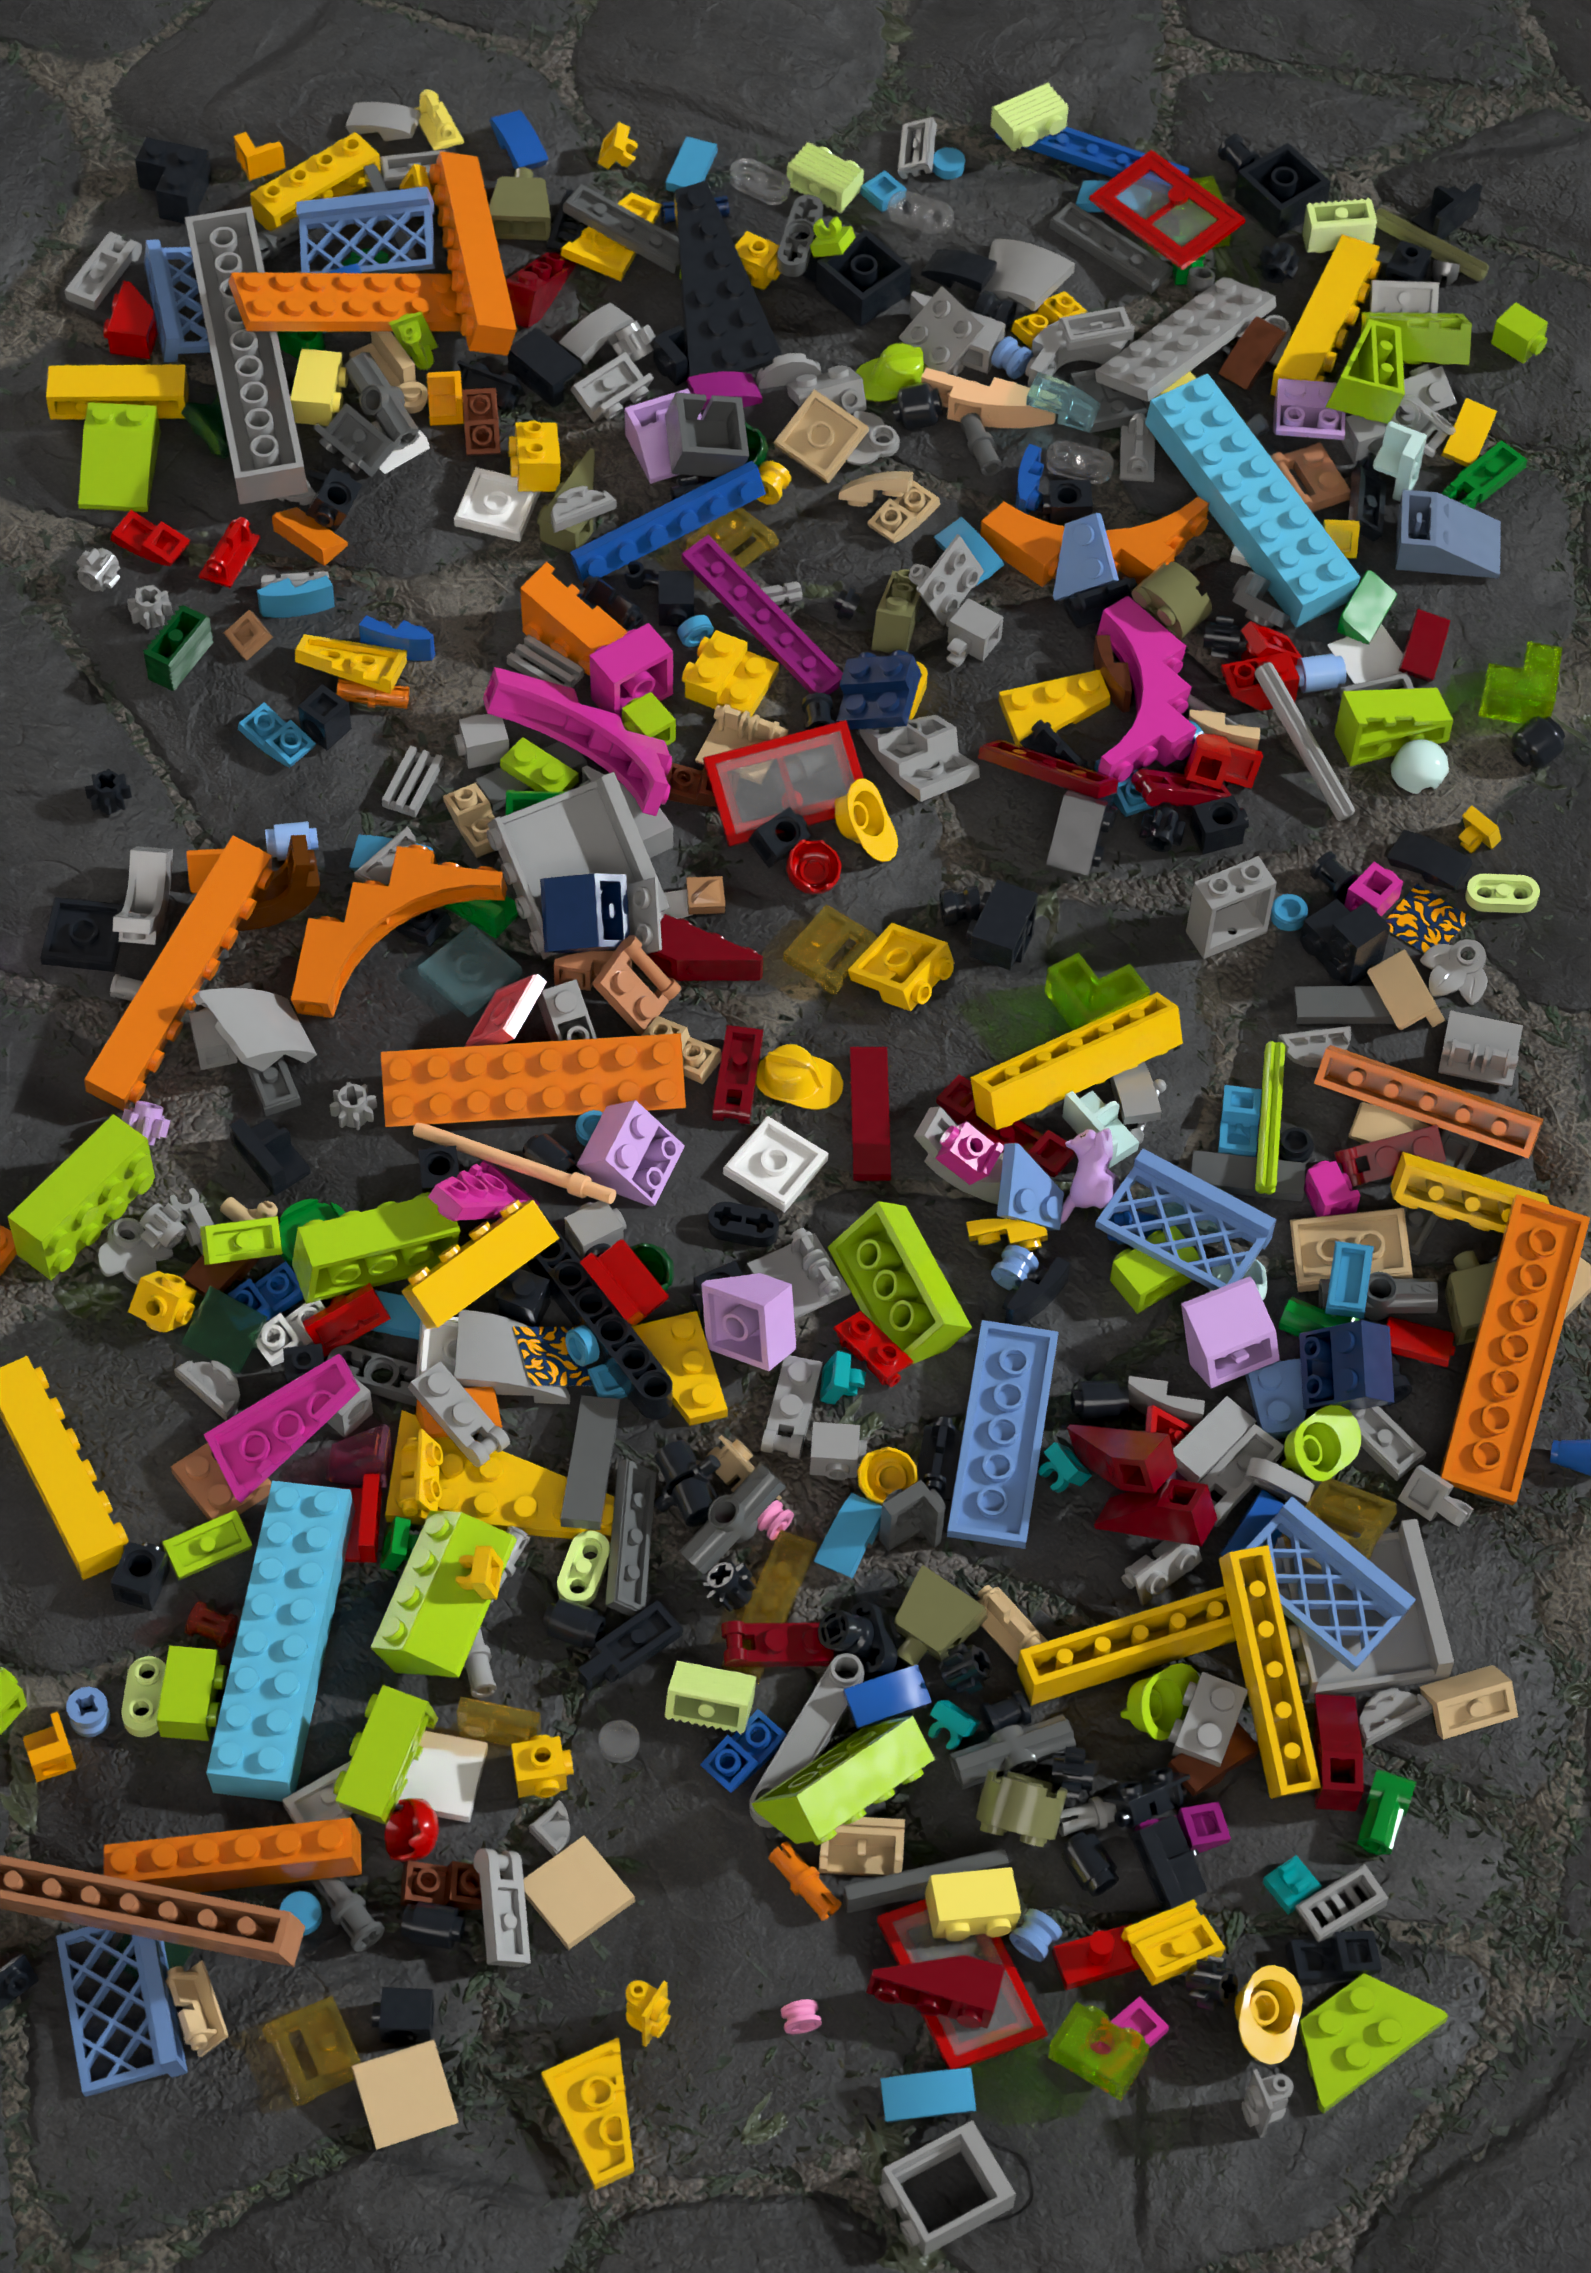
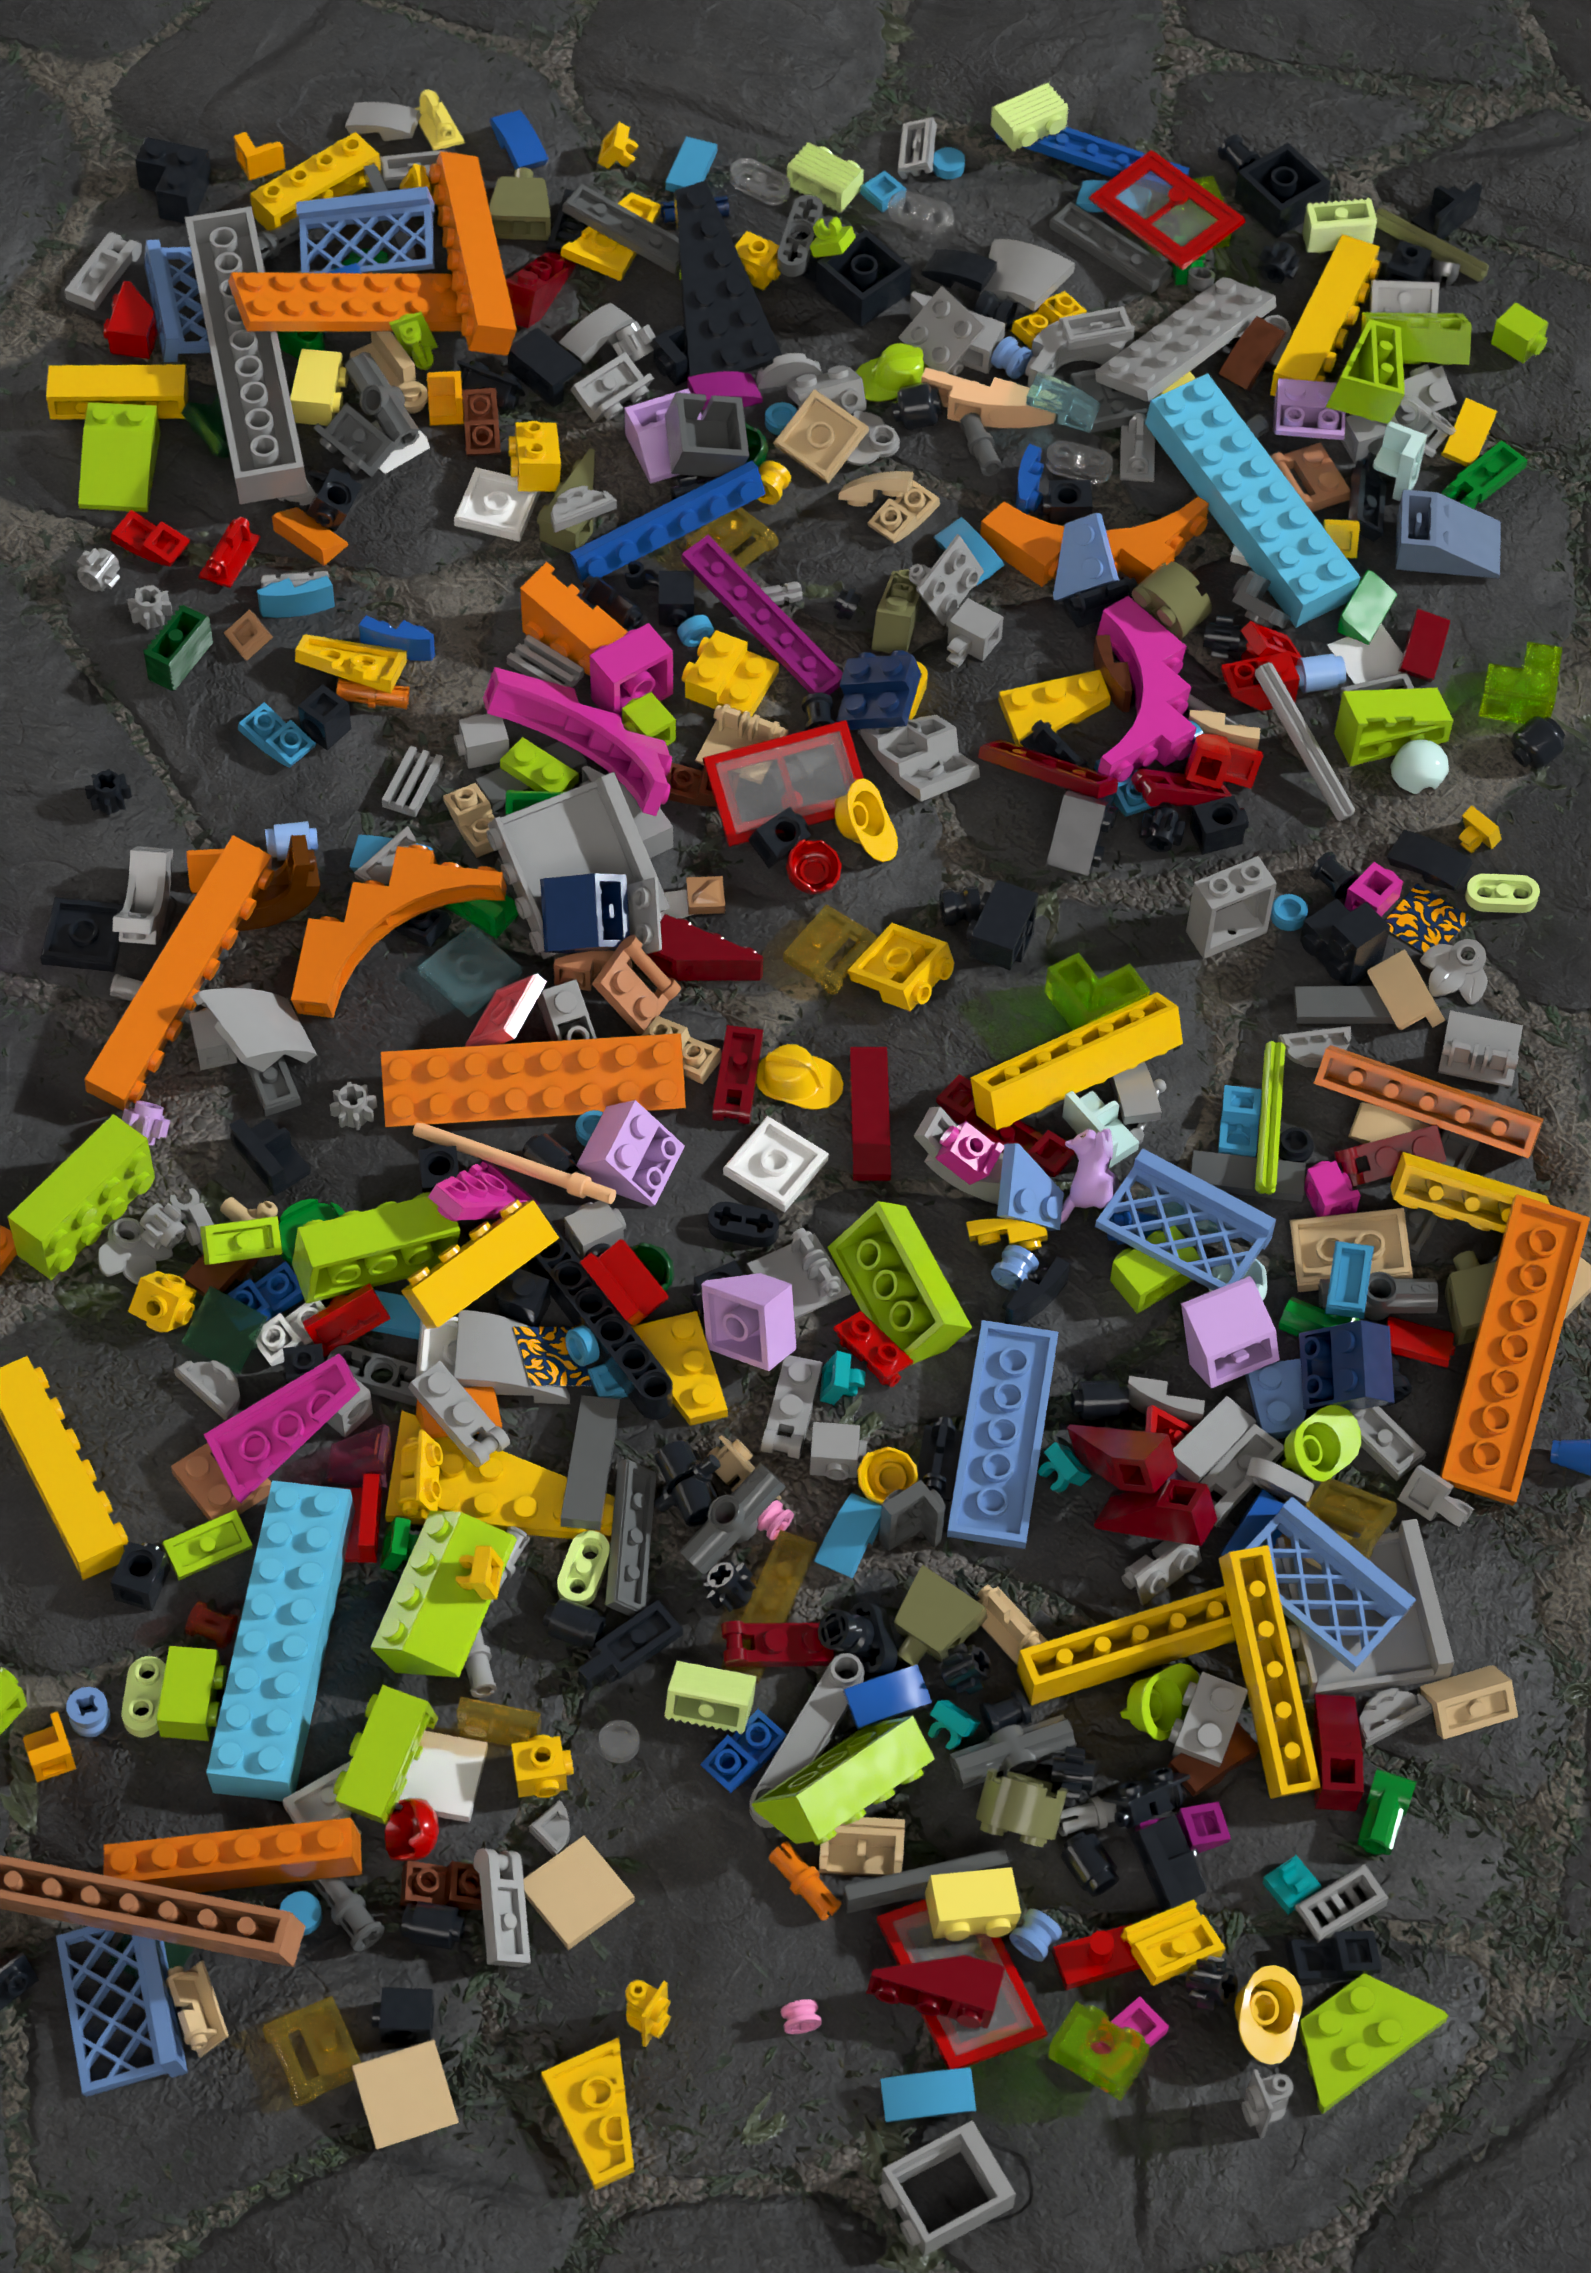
none -> dark azure tile [765,402,798,436]

